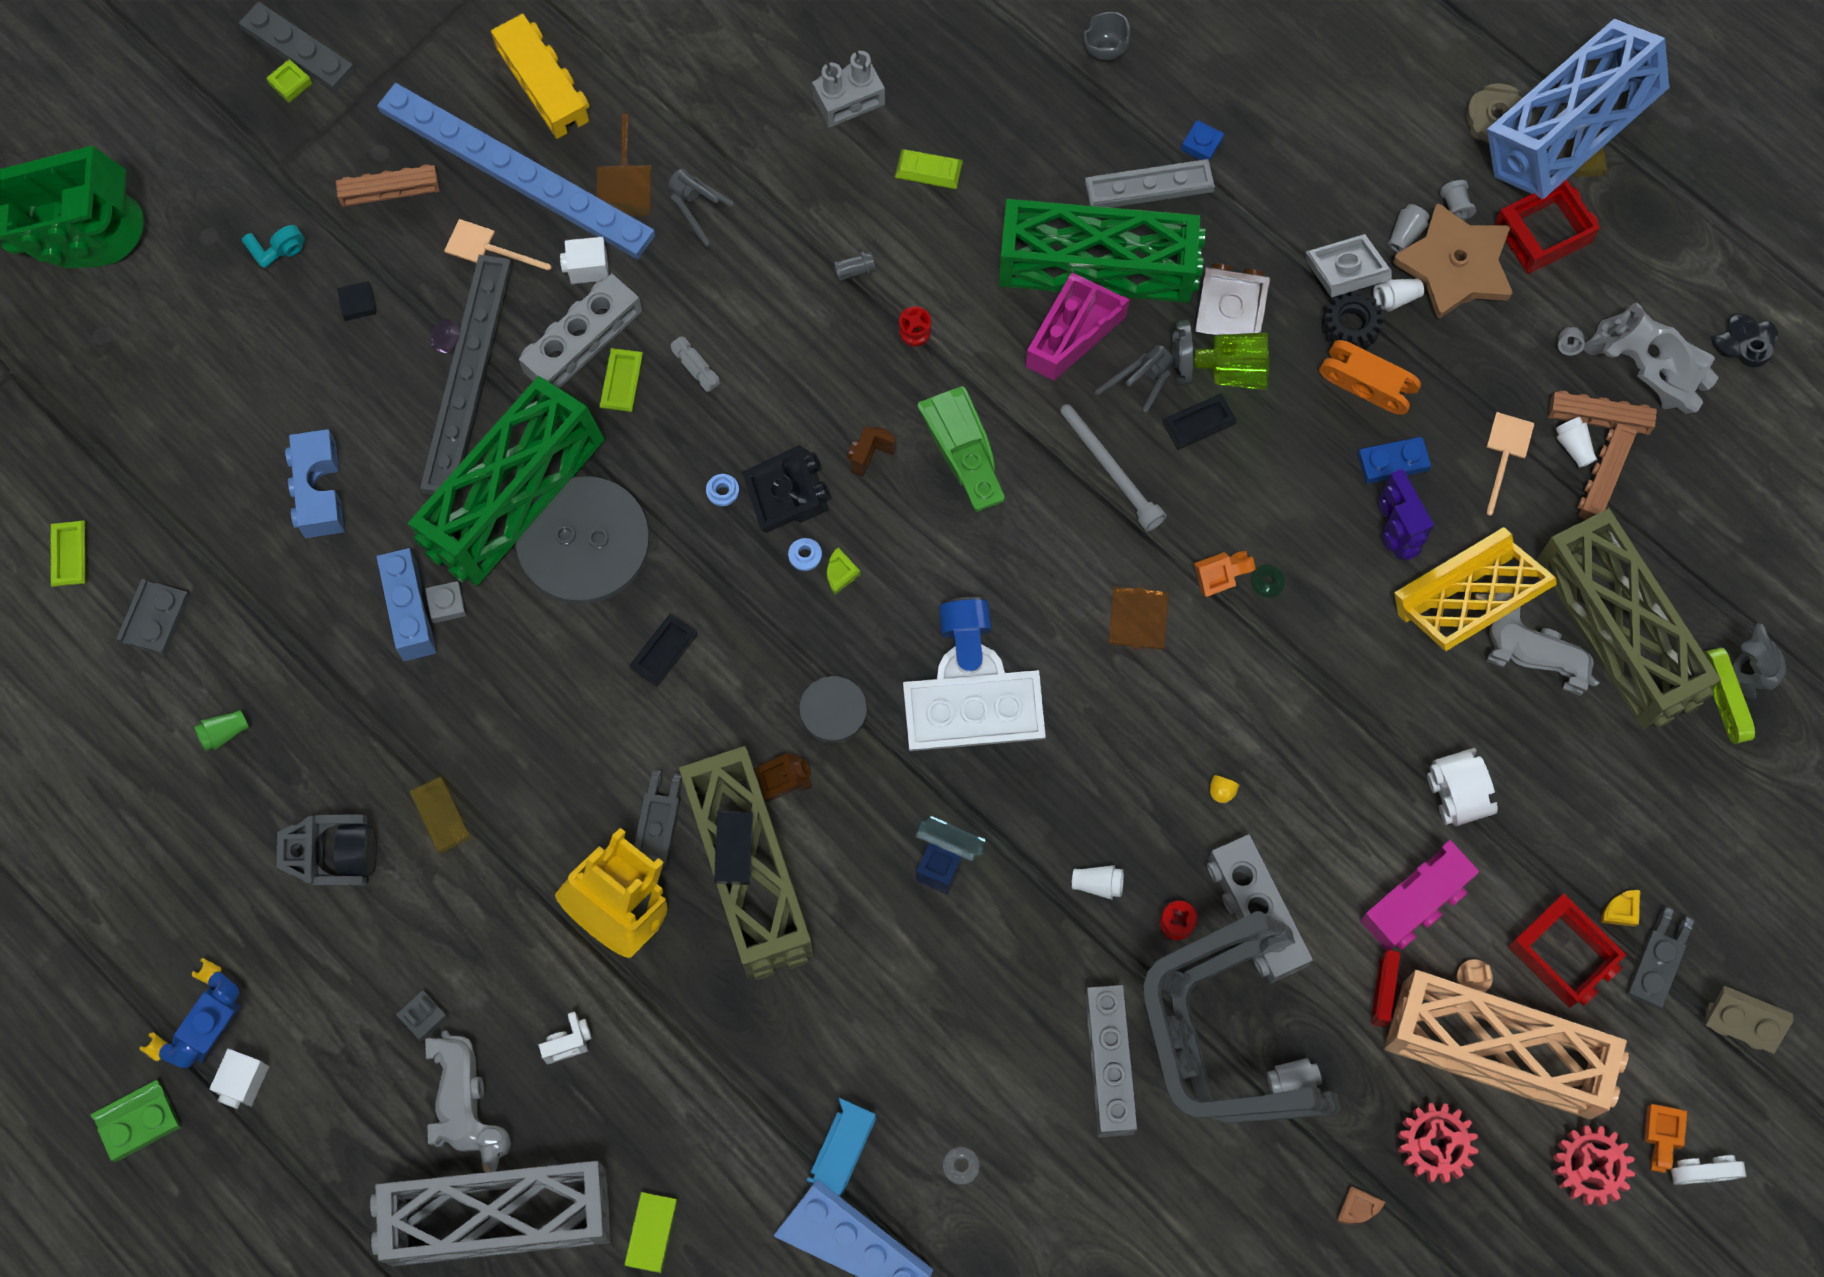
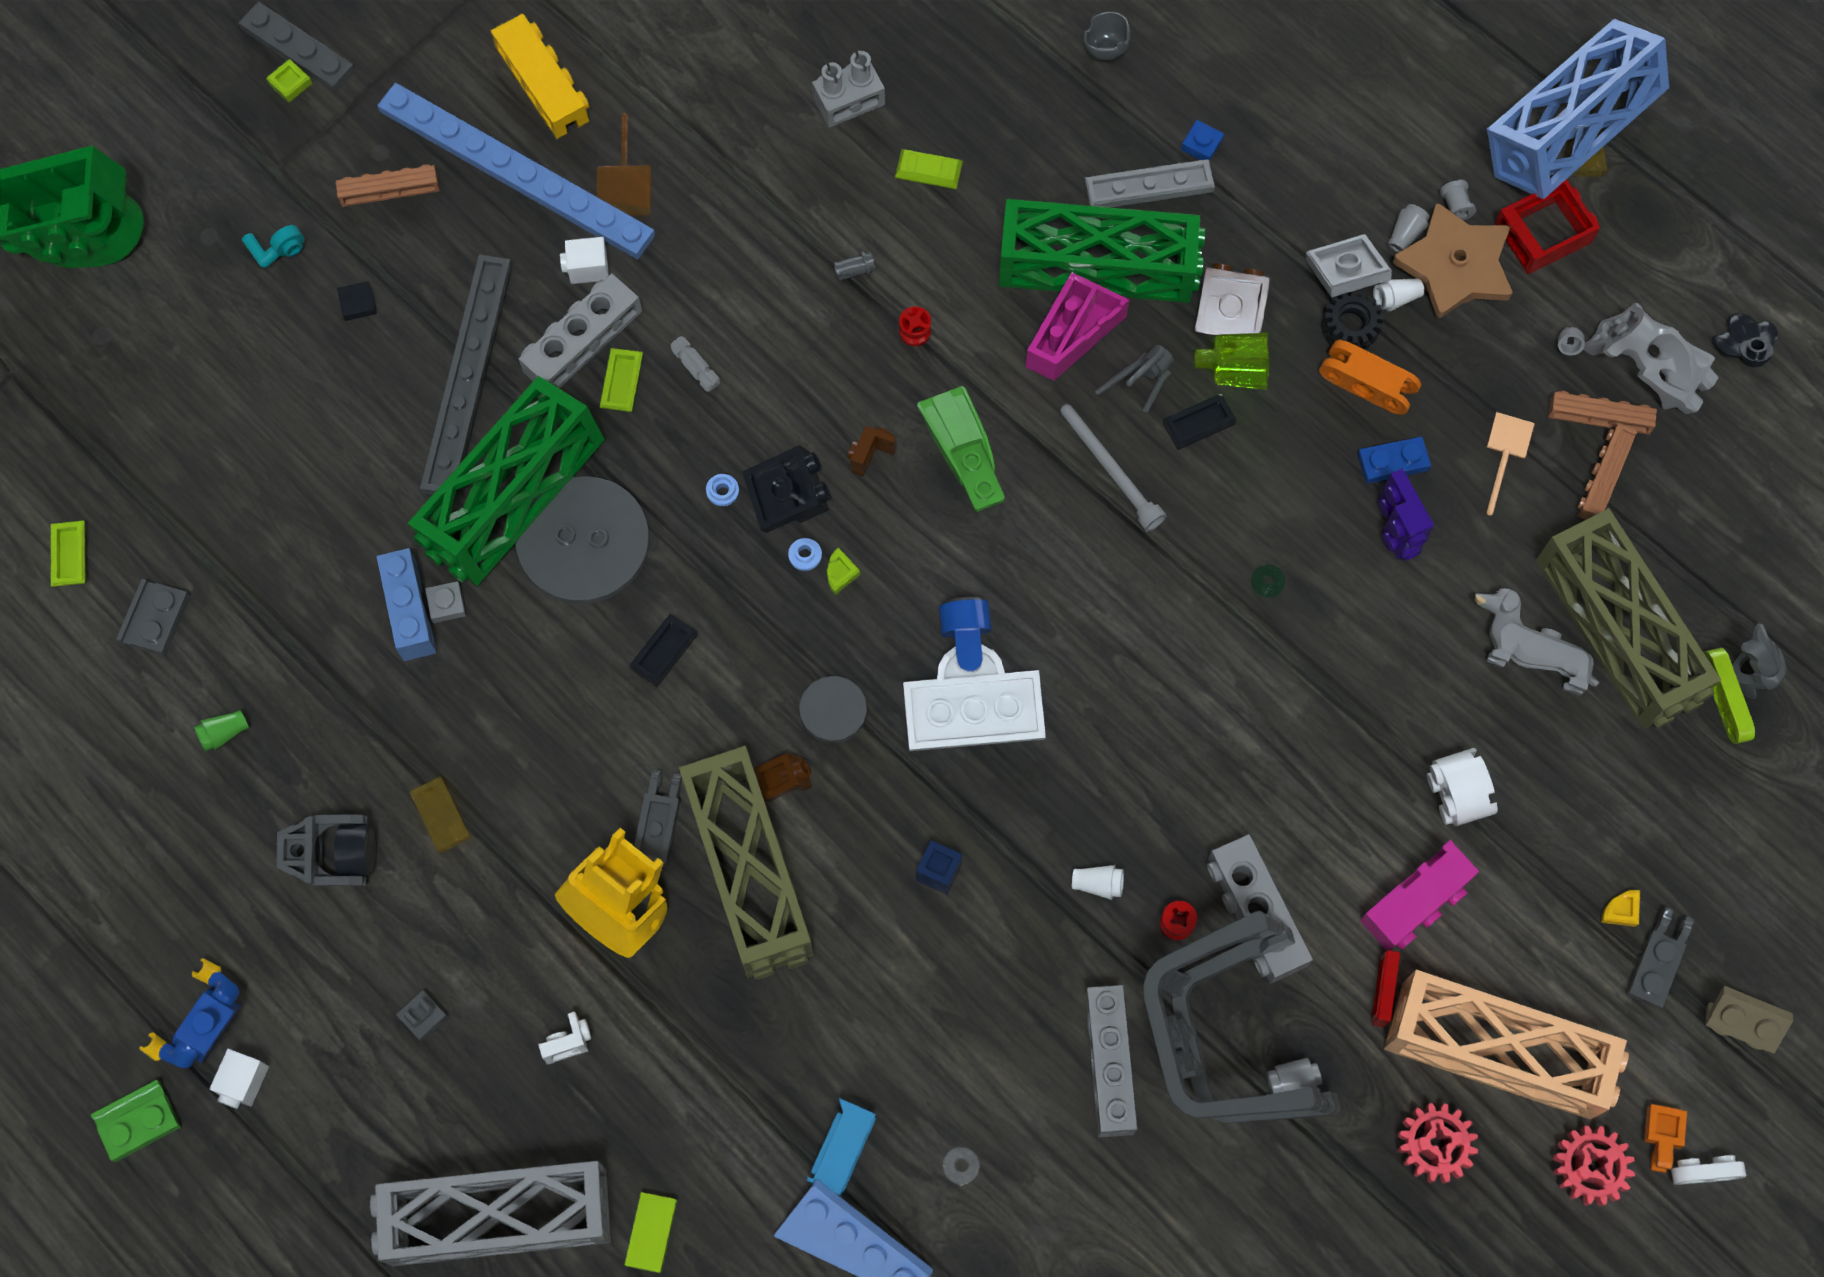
medium blue arch [285,429,345,538] -> none
light grey animal [425,1030,511,1173] -> none
clear purple tile [430,319,460,353] -> none
light nougat piece [444,219,552,270] -> none
dark grey plant [668,169,734,246] -> none
black tile [714,812,754,885] -> none
clear light blue piece [916,816,986,861] -> none
clear orange piece [1109,587,1169,650] -> none
dark grey tile [1172,320,1193,385] -> none
orange plate [1194,550,1256,597] -> none
yellow hinge [1210,775,1239,803] -> none
nougat tile [1336,1186,1385,1224] -> none
yellow fence [1394,527,1557,651] -> none
light nougat plate [1456,959,1493,992] -> none
dark tan plate [1466,83,1532,143] -> none
red window [1508,894,1626,1008] -> none
white cone [1556,417,1597,468] -> none

